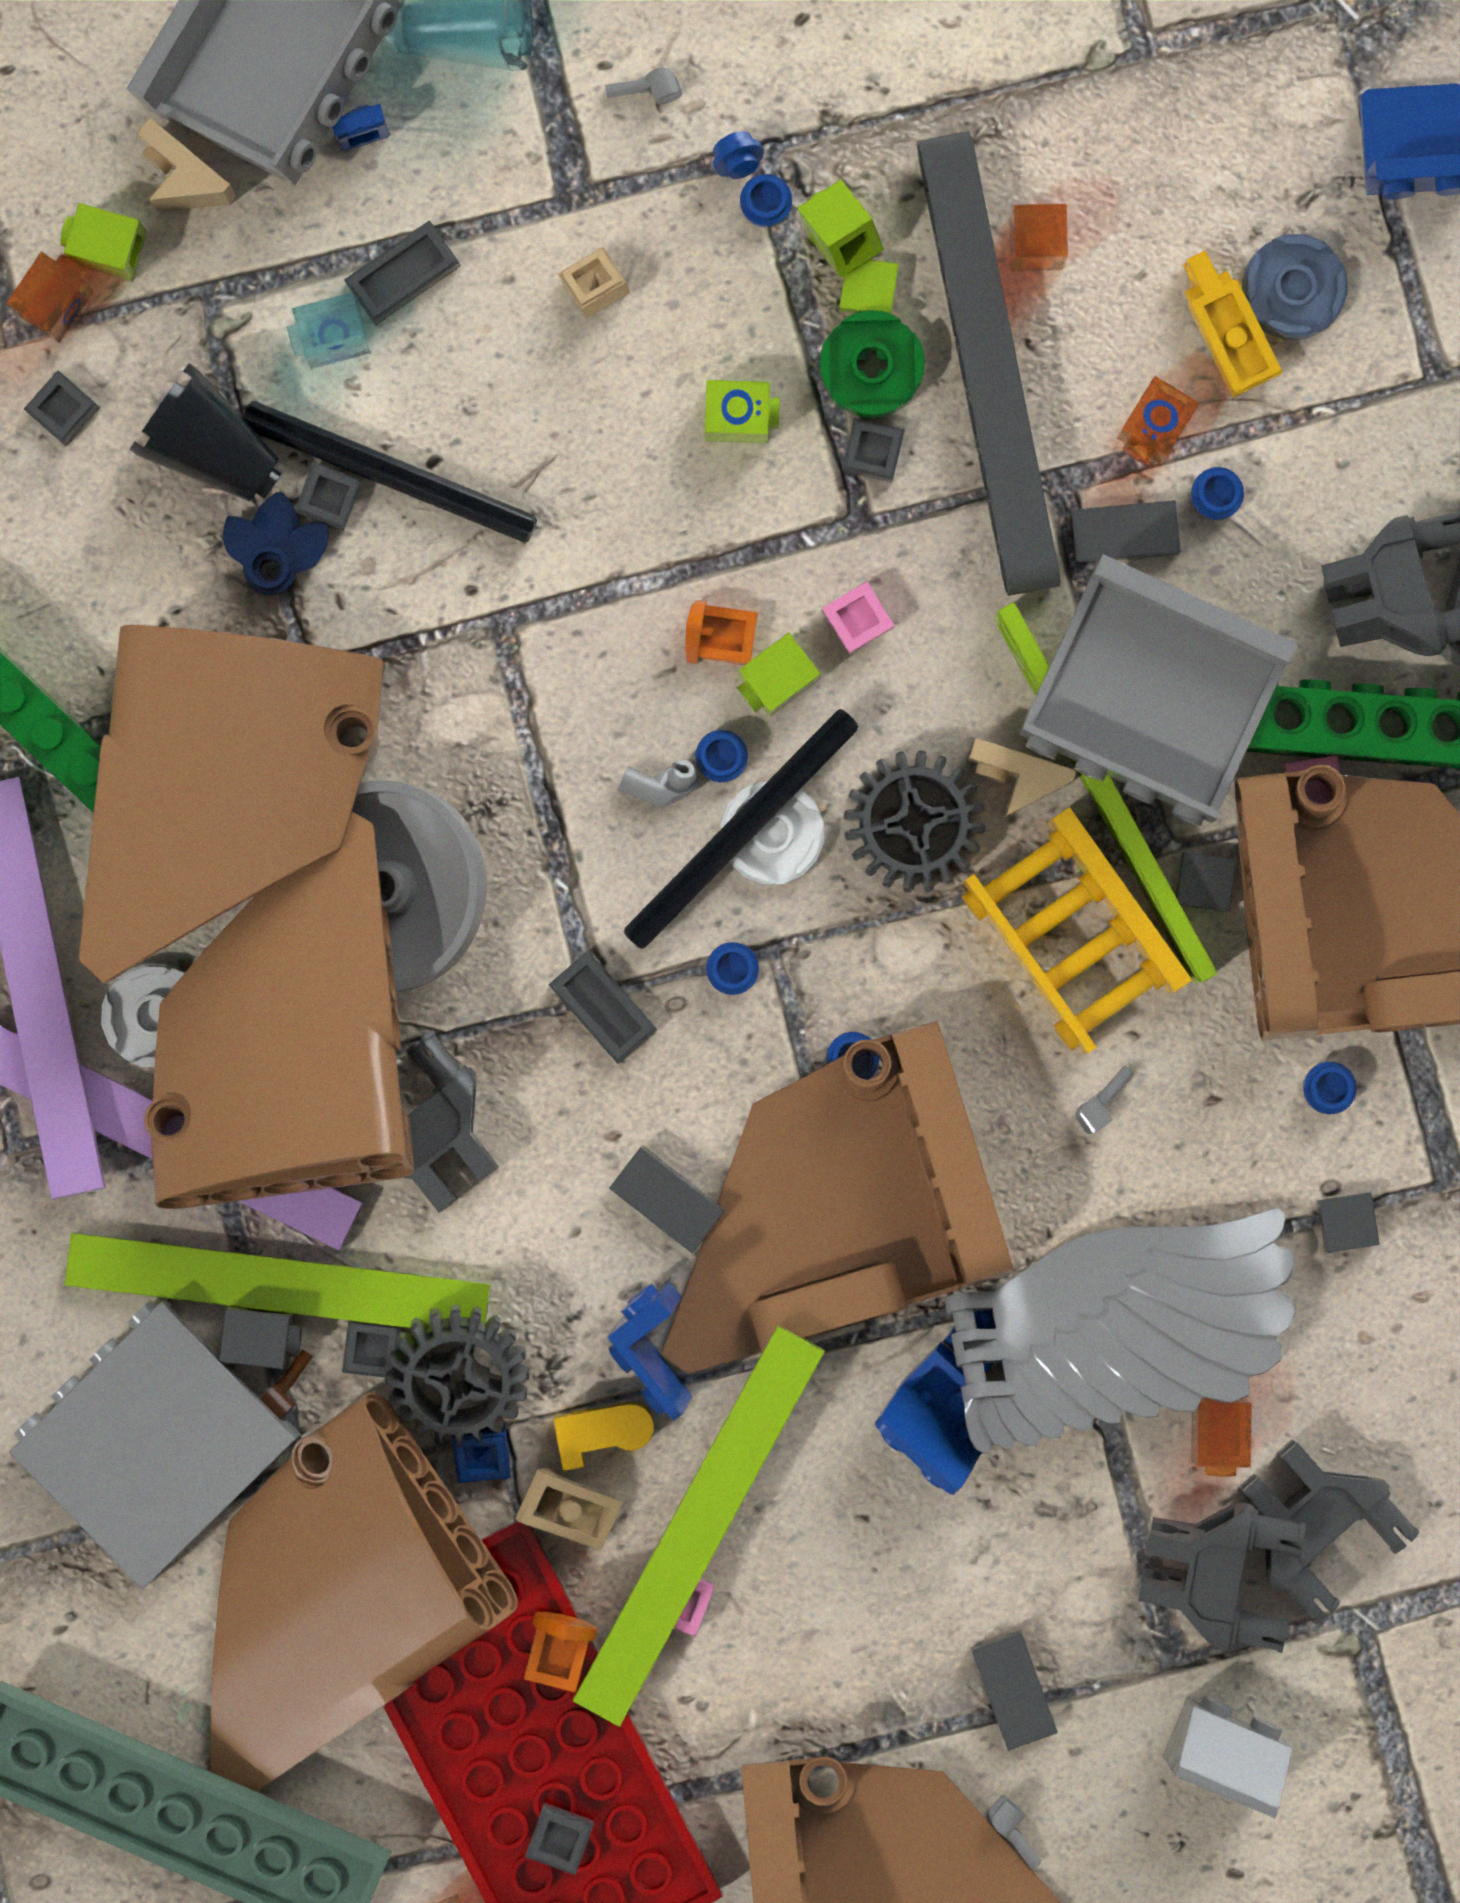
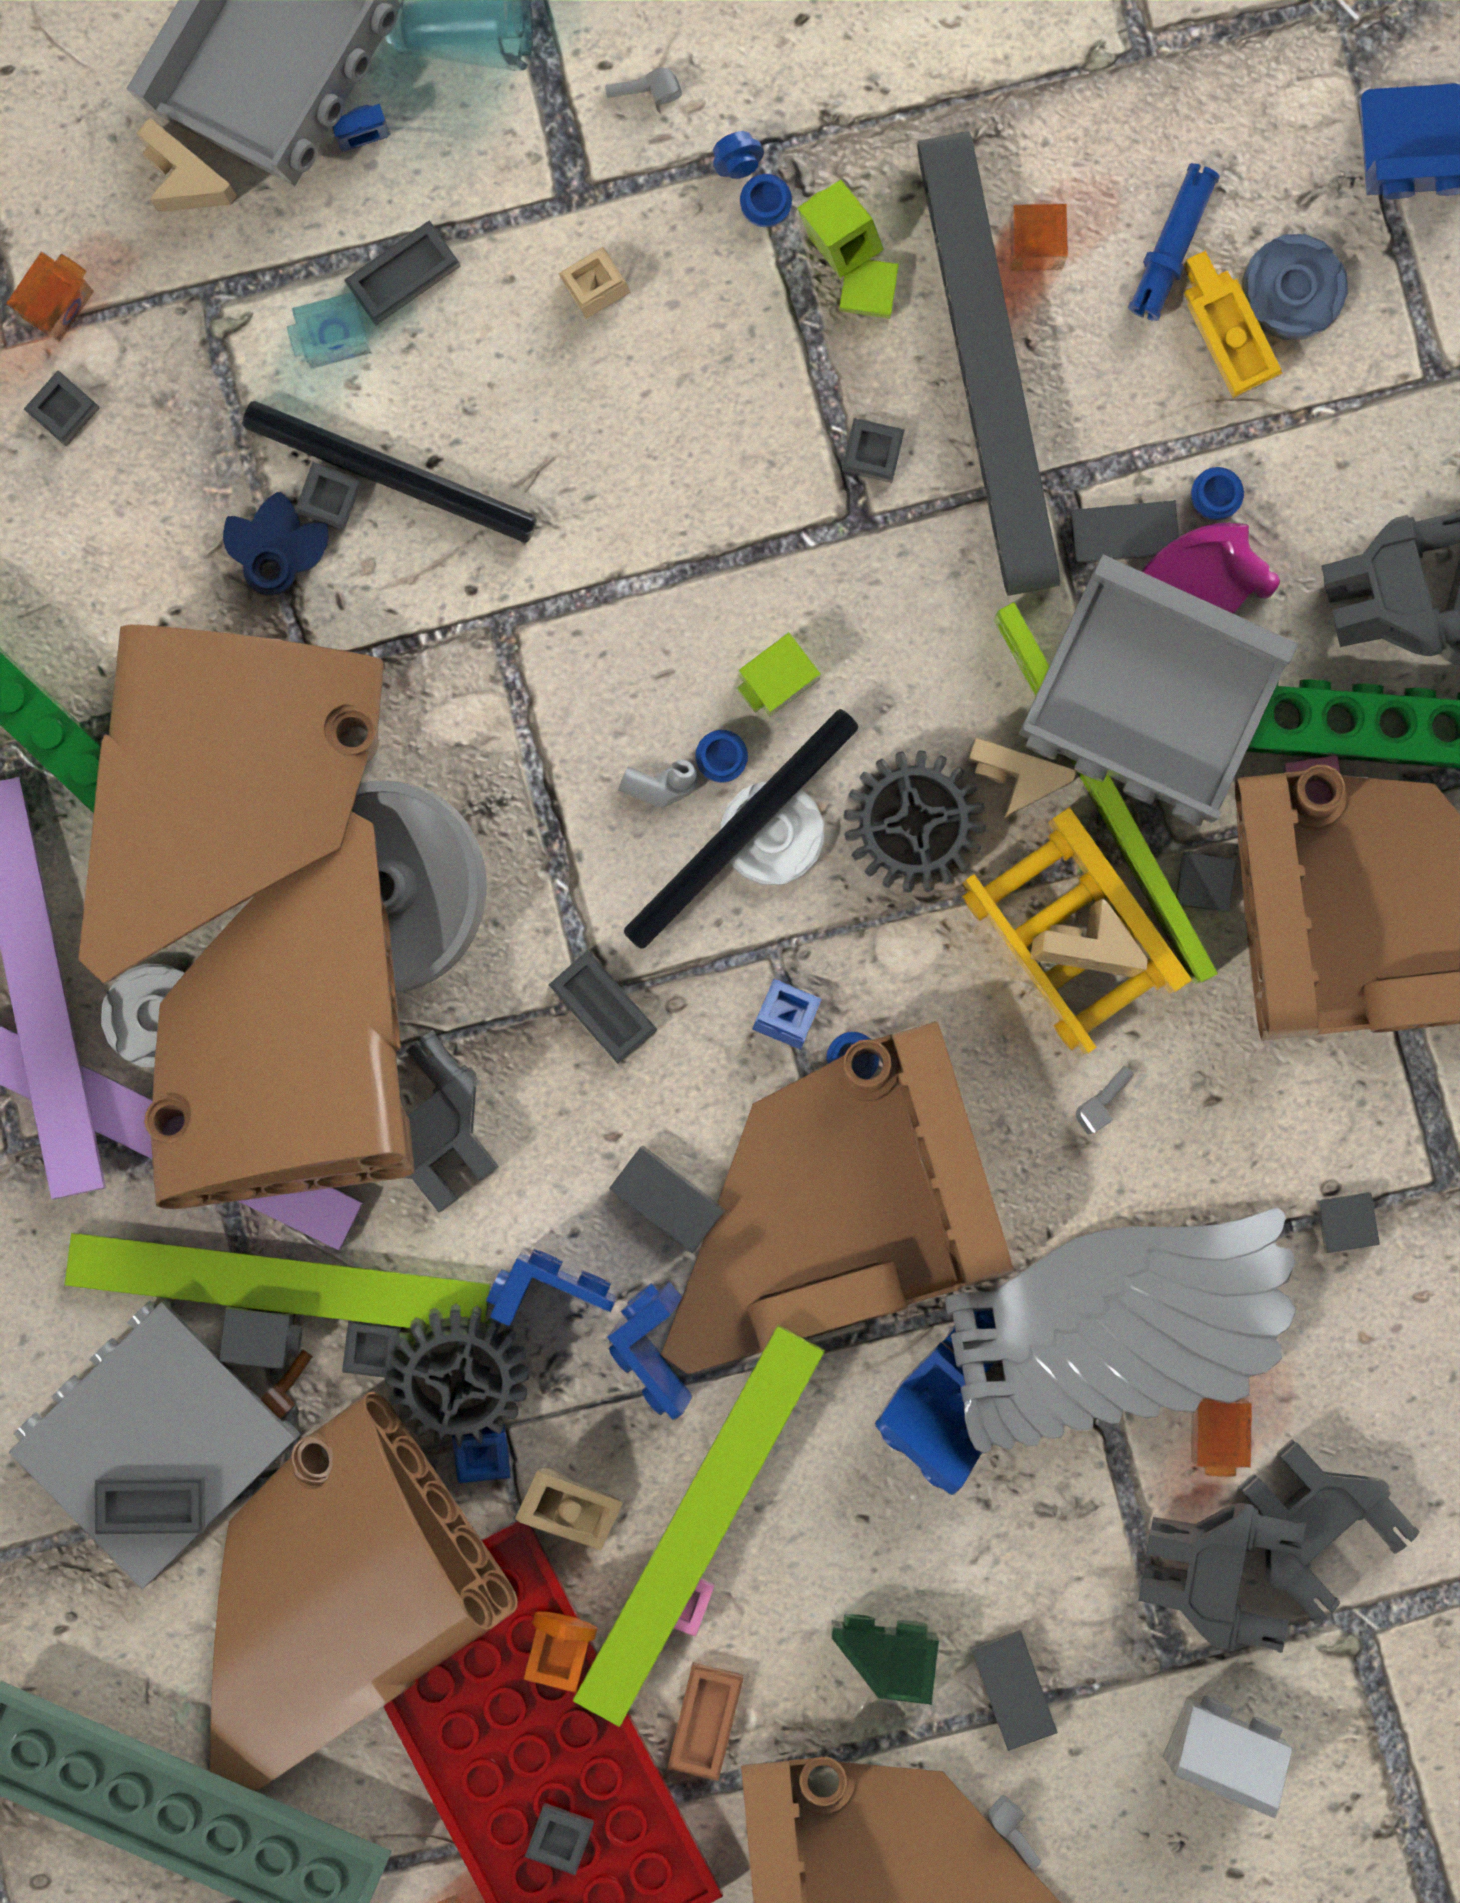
lime brick [60,202,147,281] -> none
black cone [129,363,282,502] -> none
yellow leg [553,1401,654,1471] -> none
orange tile [685,600,758,665] -> none
lime brick [705,380,780,443] -> none
blue plate [706,942,759,995] -> none
green plate [819,310,925,418] -> none
bright pink plate [822,581,894,655] -> none
clear orange brick [1117,376,1200,465] -> none
blue plate [1303,1062,1357,1114] -> none
none -> dark grey tile [95,1477,205,1534]
none -> blue bracket [486,1249,617,1326]
none -> nougat tile [667,1662,744,1781]
none -> tile [752,979,822,1050]
none -> clear green slope [830,1614,939,1705]
none -> tan slope [1030,899,1148,977]
none -> blue pin [1128,163,1220,321]
none -> dark pink arm [1141,523,1280,614]

